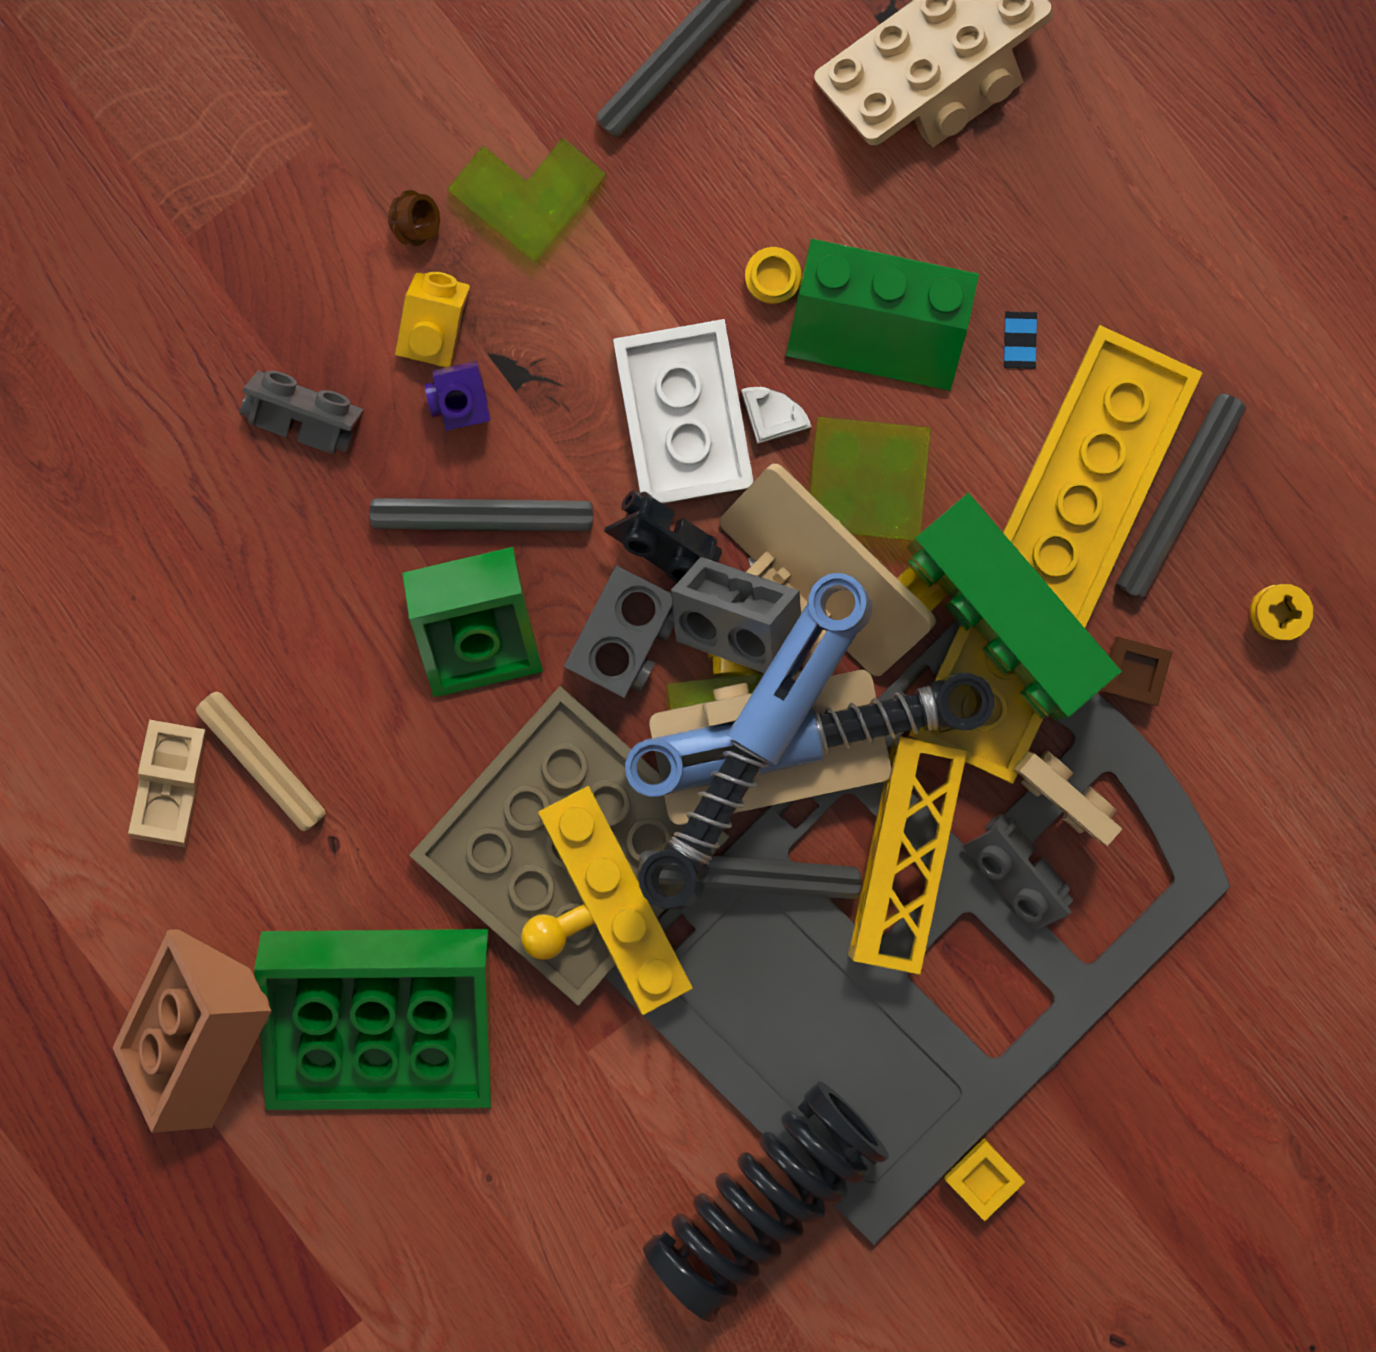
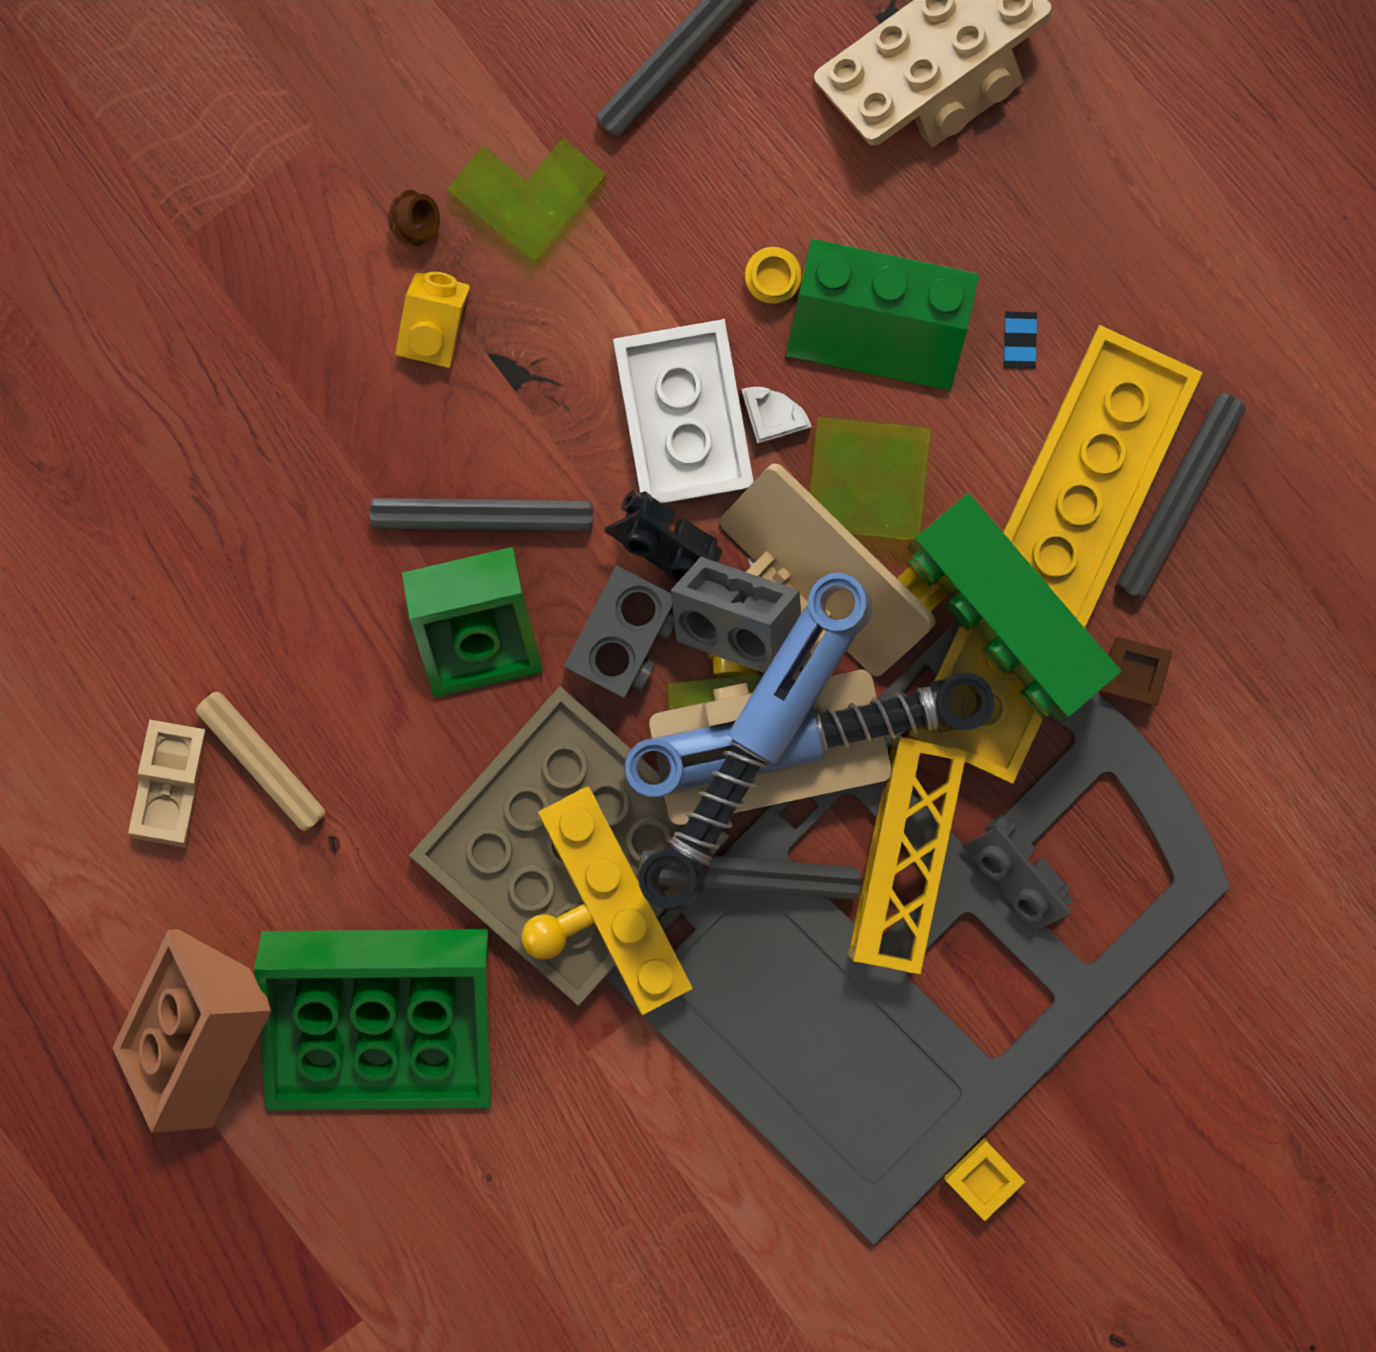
dark grey hinge [239,371,364,455] -> none
dark purple plate [425,361,490,431] -> none
black piece [643,1081,889,1322] -> none
tan plate [1013,750,1122,846] -> none
yellow wheel [1249,584,1313,640] -> none

